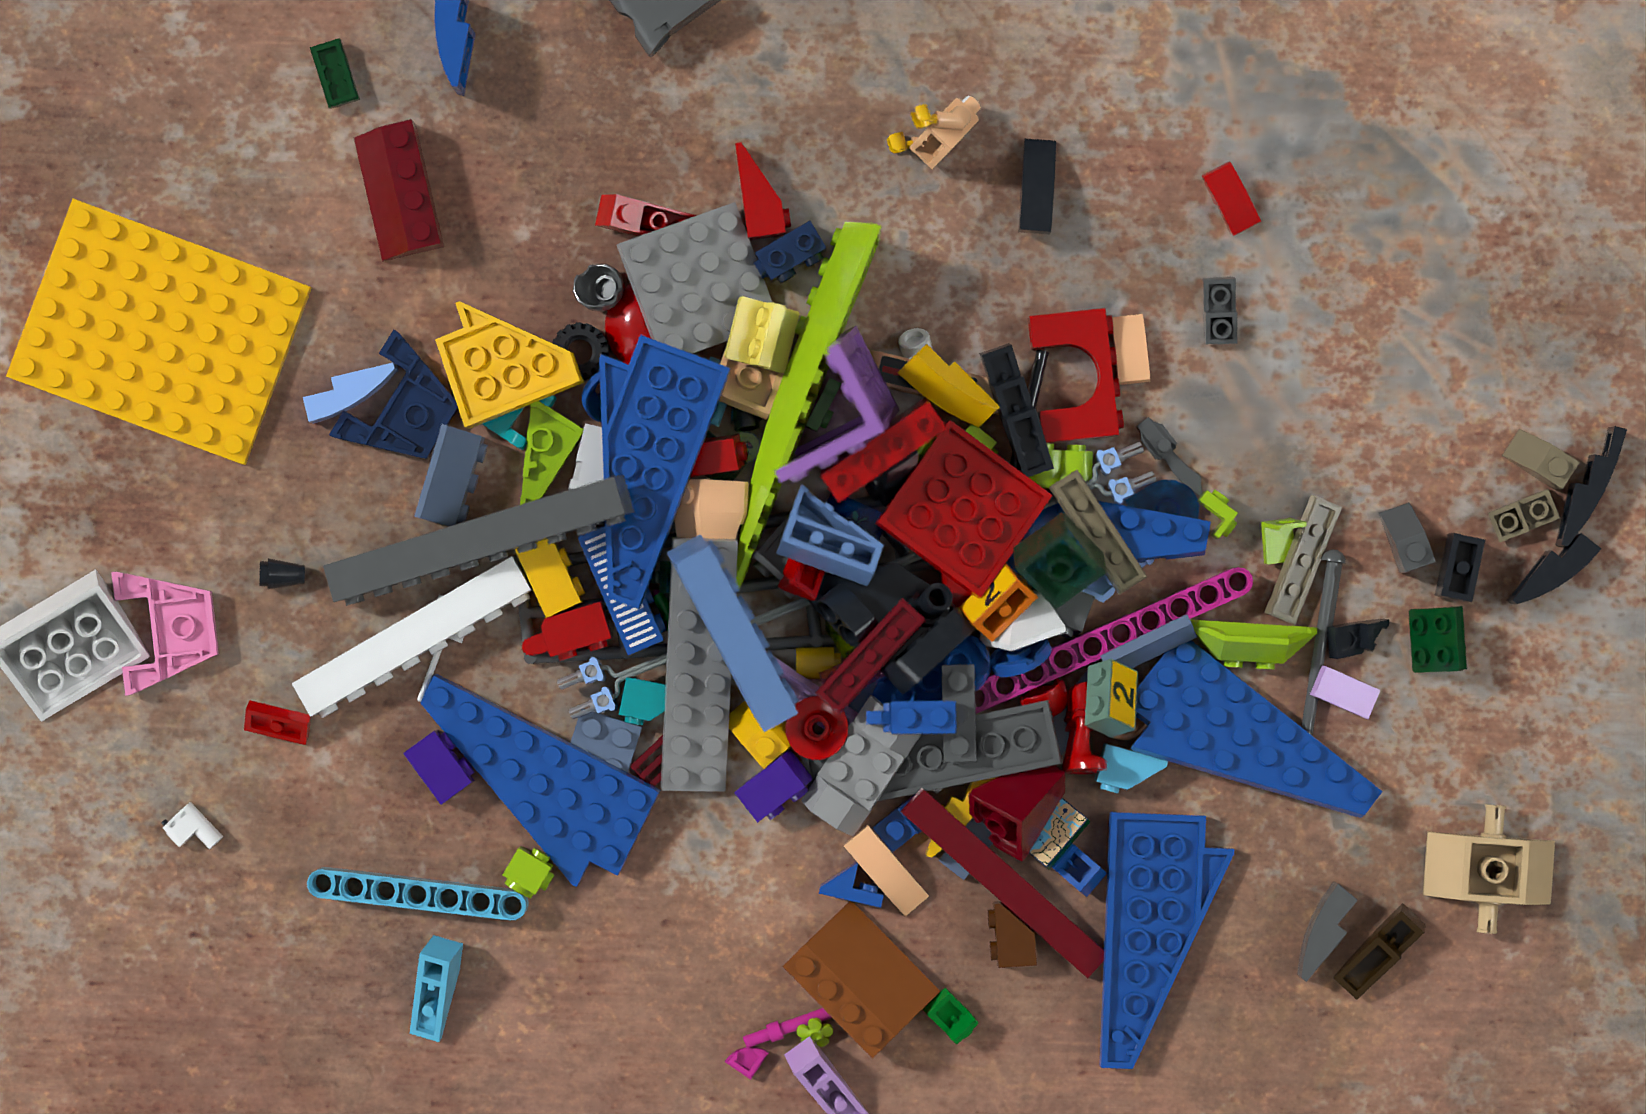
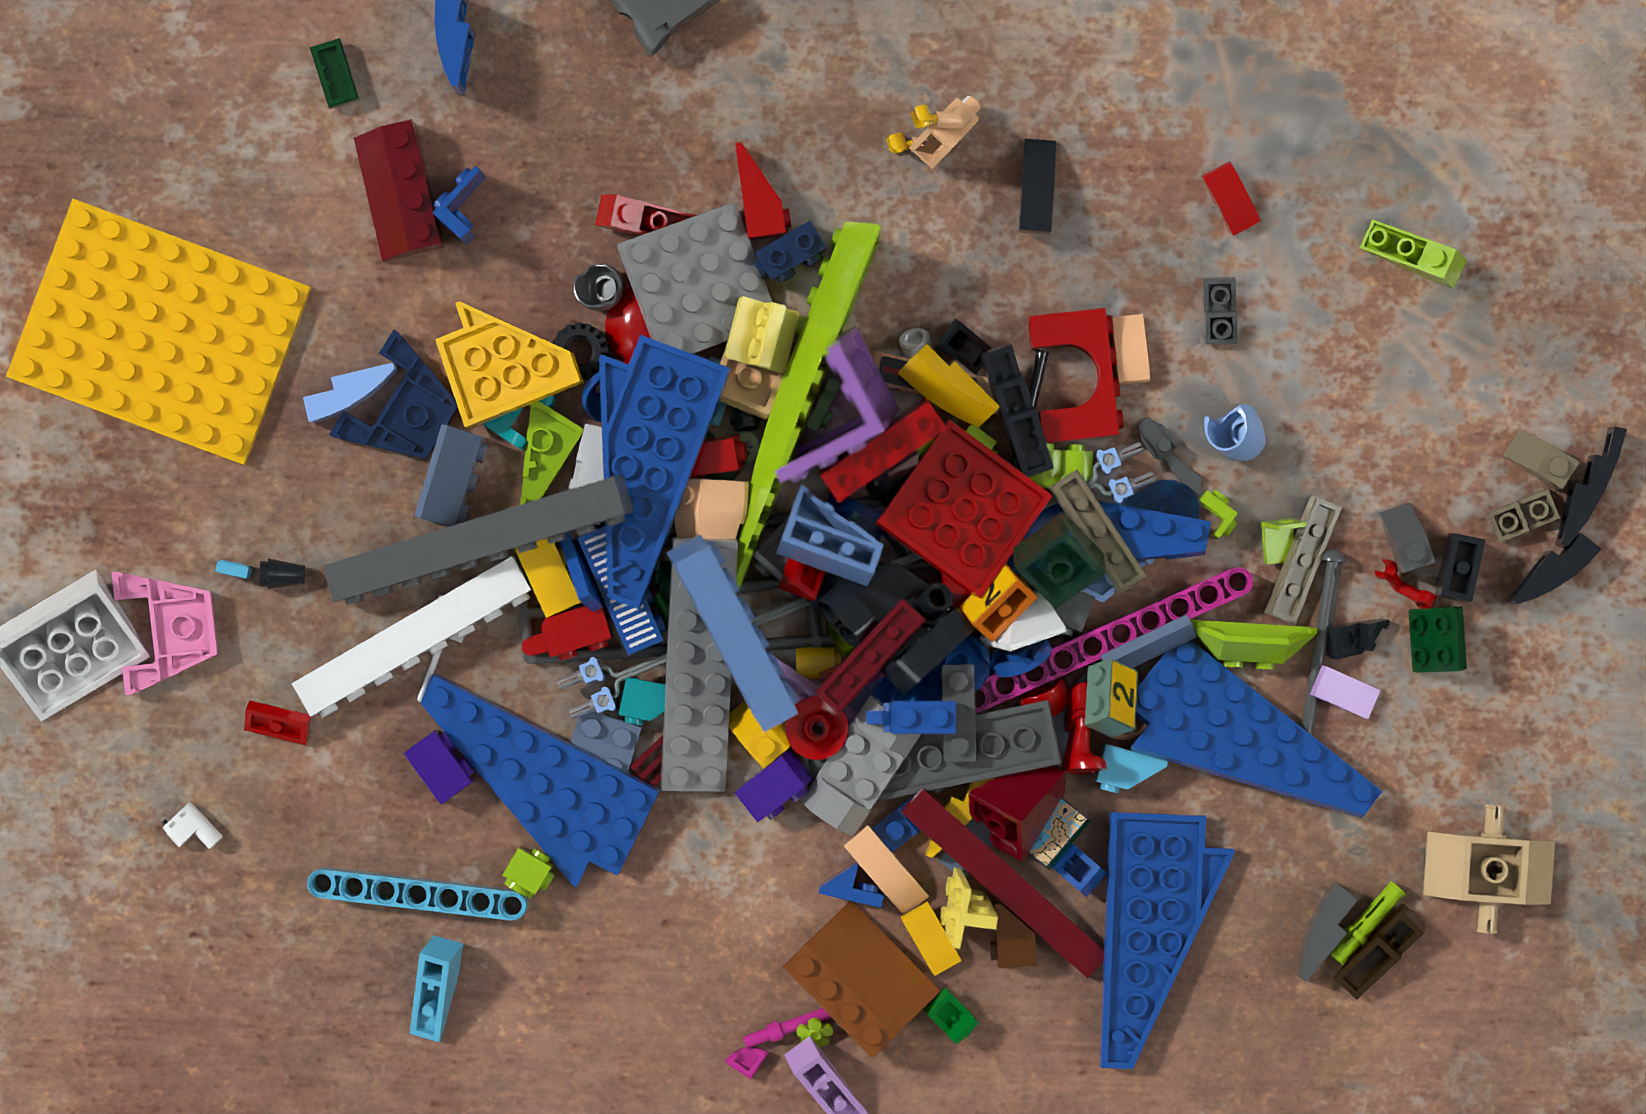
none -> medium azure tile [215,560,254,579]
none -> blue bracket [433,166,486,245]
none -> blue tile [560,530,603,612]
none -> yellow slope [900,901,962,976]
none -> black slope [935,318,993,375]
none -> light yellow bracket [940,867,998,949]
none -> light blue piece [1204,404,1266,462]
none -> lime pin [1329,881,1406,966]
none -> lime slope [1360,219,1467,289]
none -> red arm [1375,559,1437,609]

